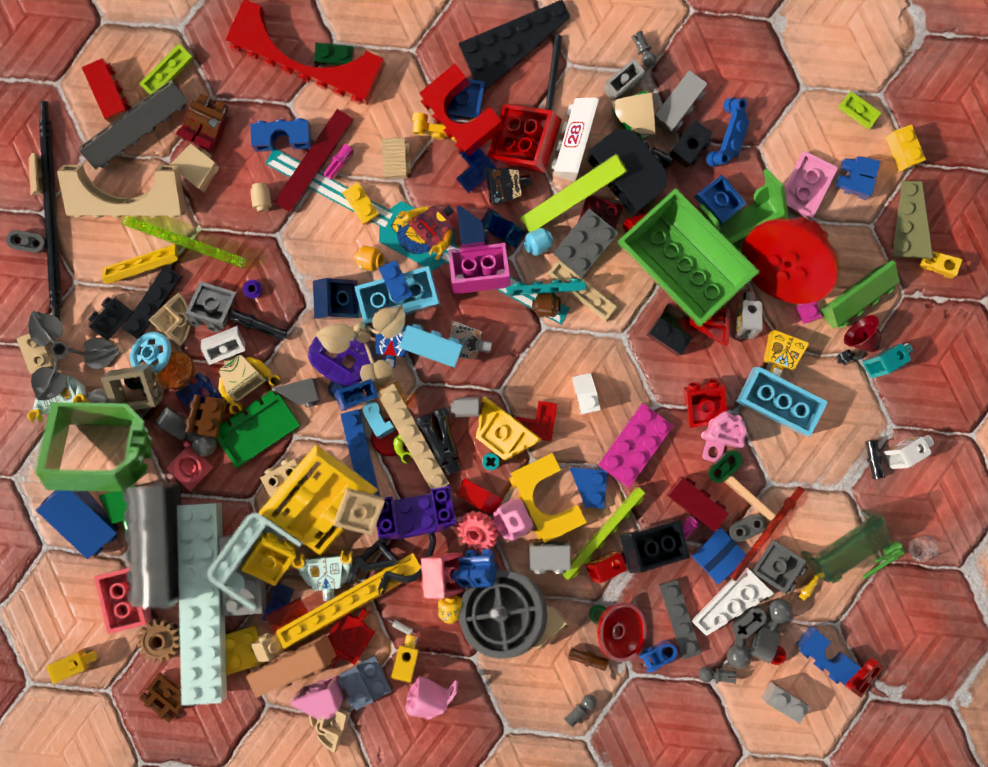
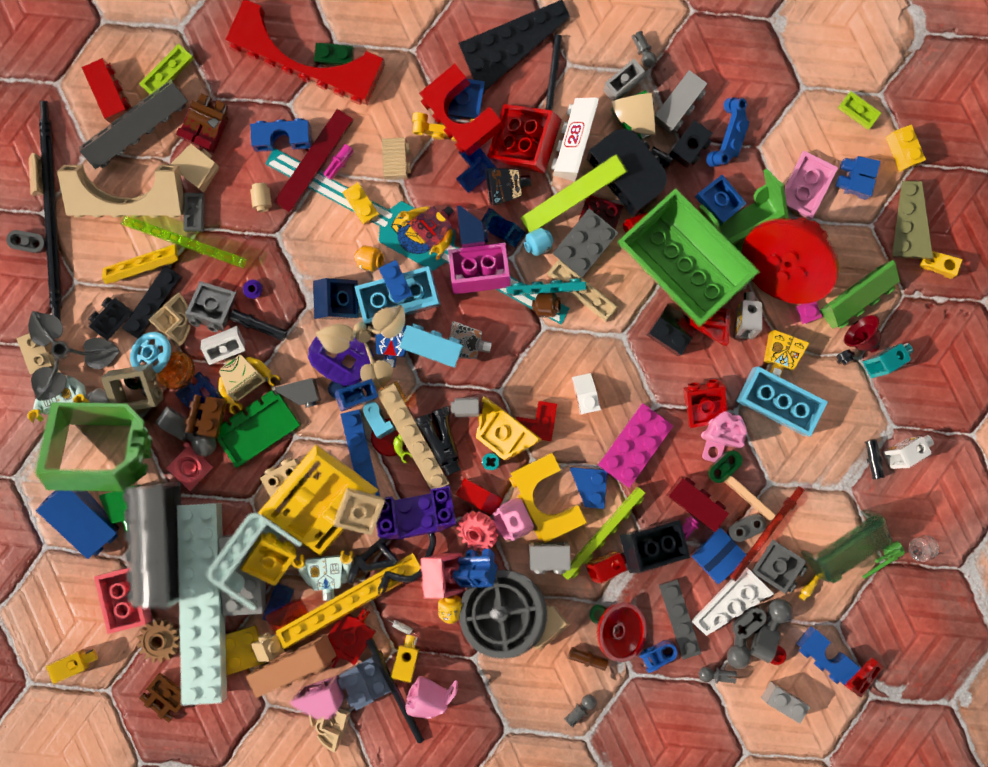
none -> dark grey plate [183,193,205,232]
none -> black bar [366,638,424,744]

